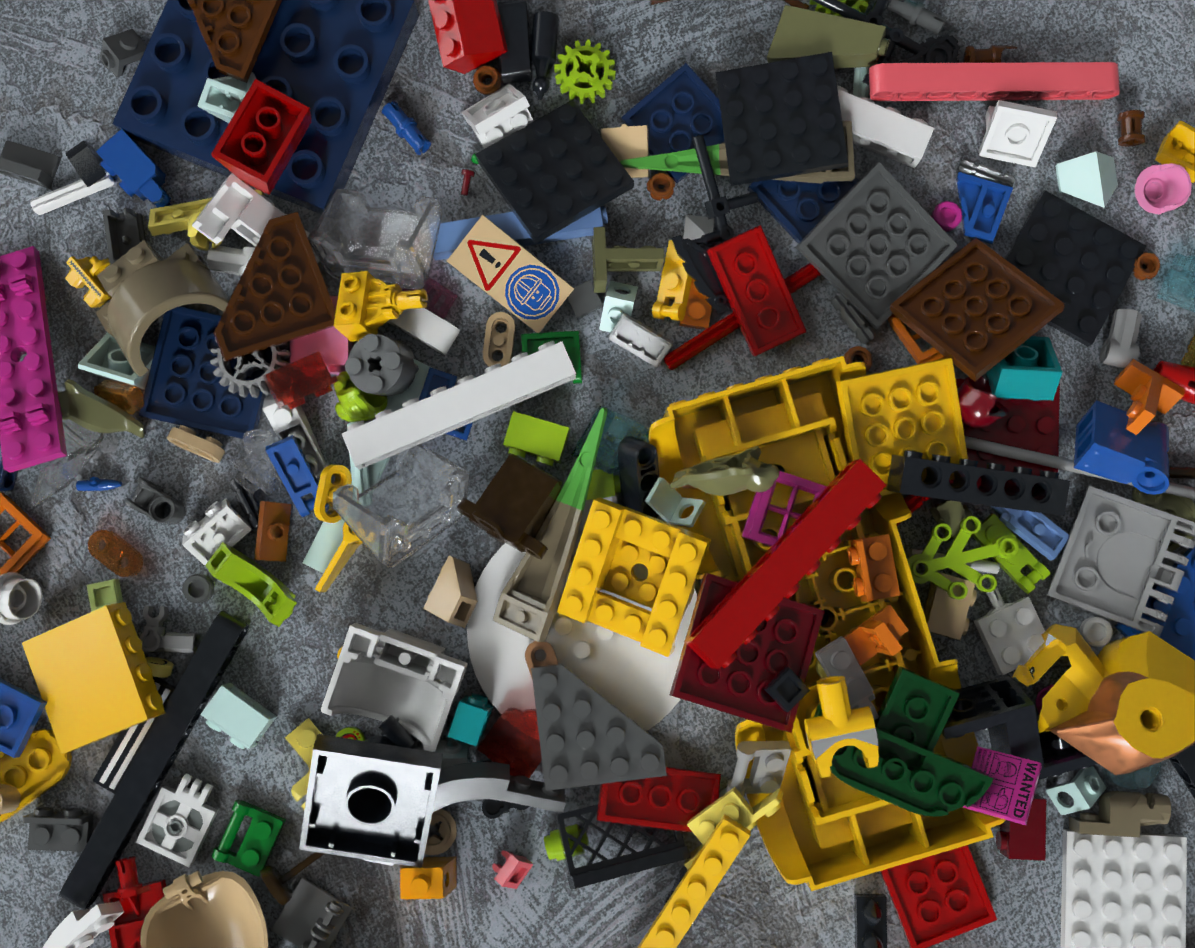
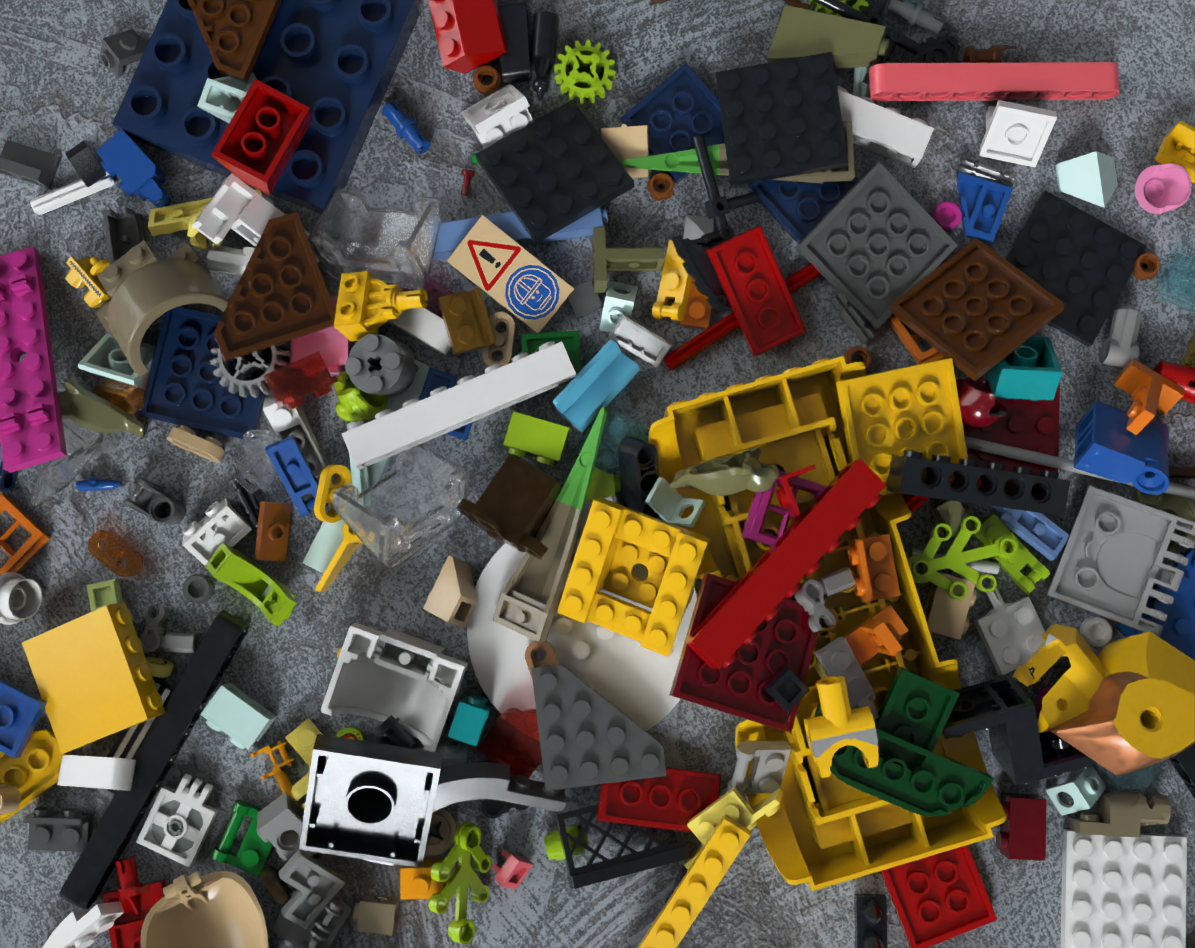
dark pink tile [963,747,1042,825] -> none
reddish brown bush [1117,110,1145,147] -> none
none -> white beam [57,755,136,791]
none -> light orange piece [250,740,301,806]
none -> light grey brick [256,792,317,861]
none -> light grey plate [278,849,346,930]
none -> dark tan brick [353,894,401,936]
none -> lime plant [428,821,492,945]
none -> pearl gold plate [438,288,496,355]
none -> medium azure panel [553,339,640,432]
none -> red bracket [776,464,816,518]
none -> light grey bar [794,567,855,632]

